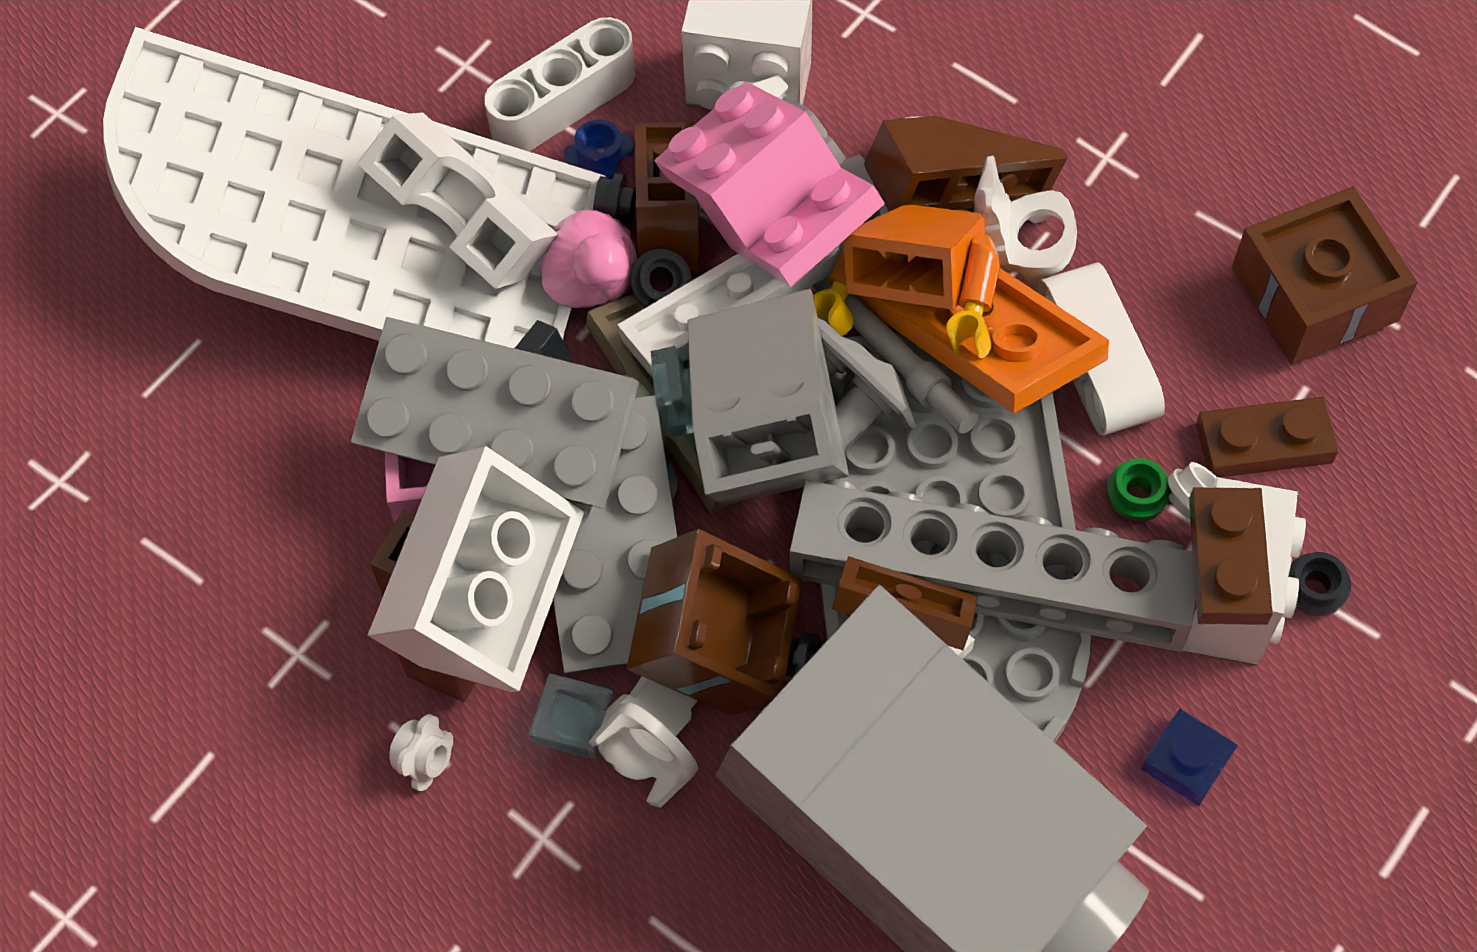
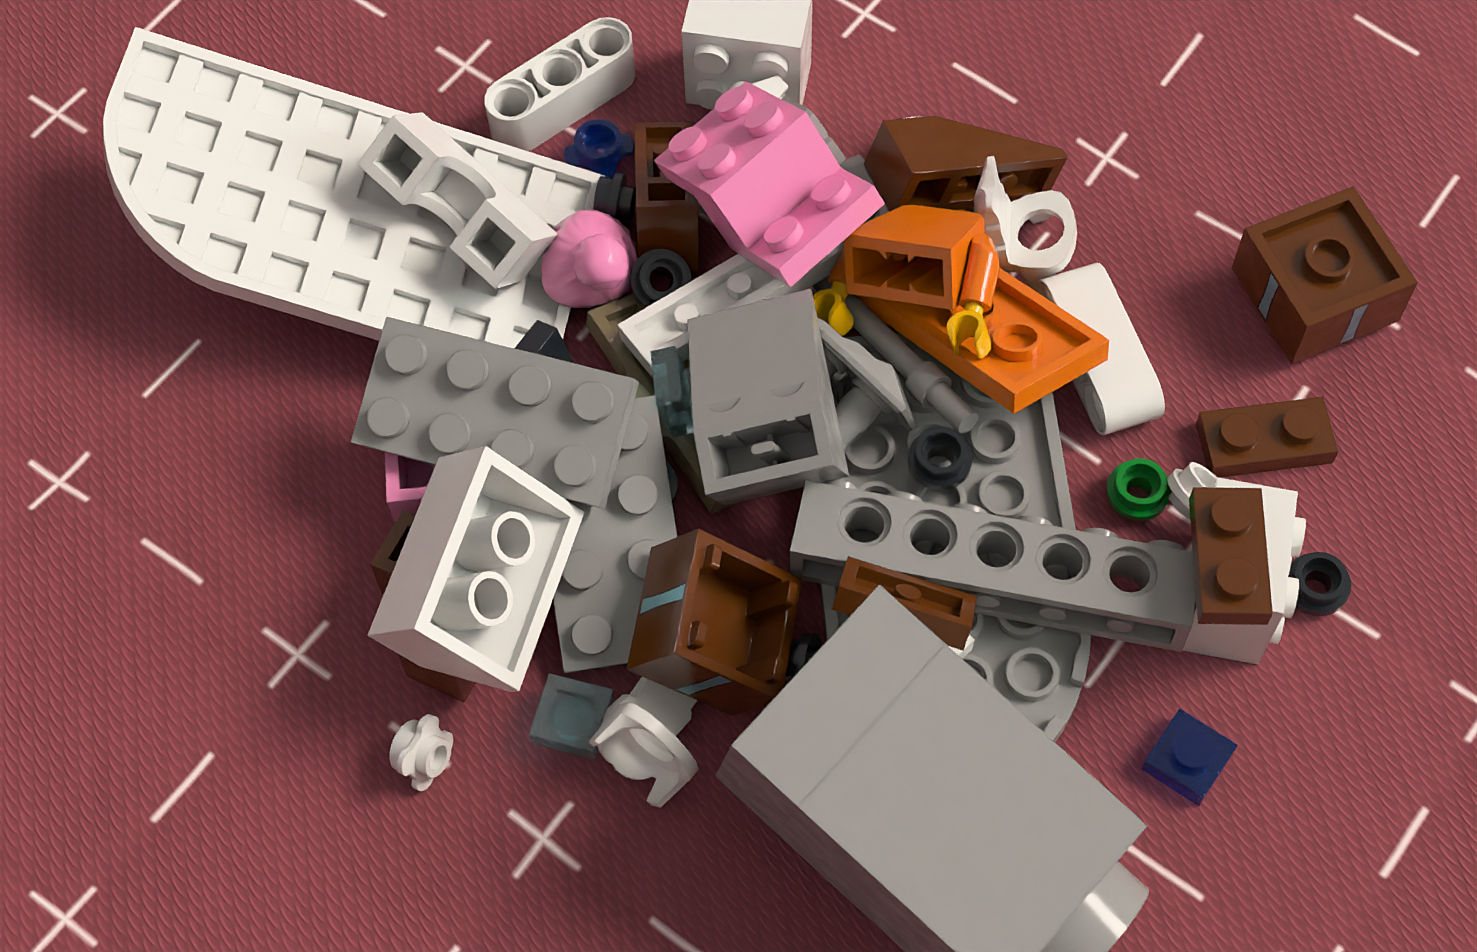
none -> black plate [908,427,973,490]

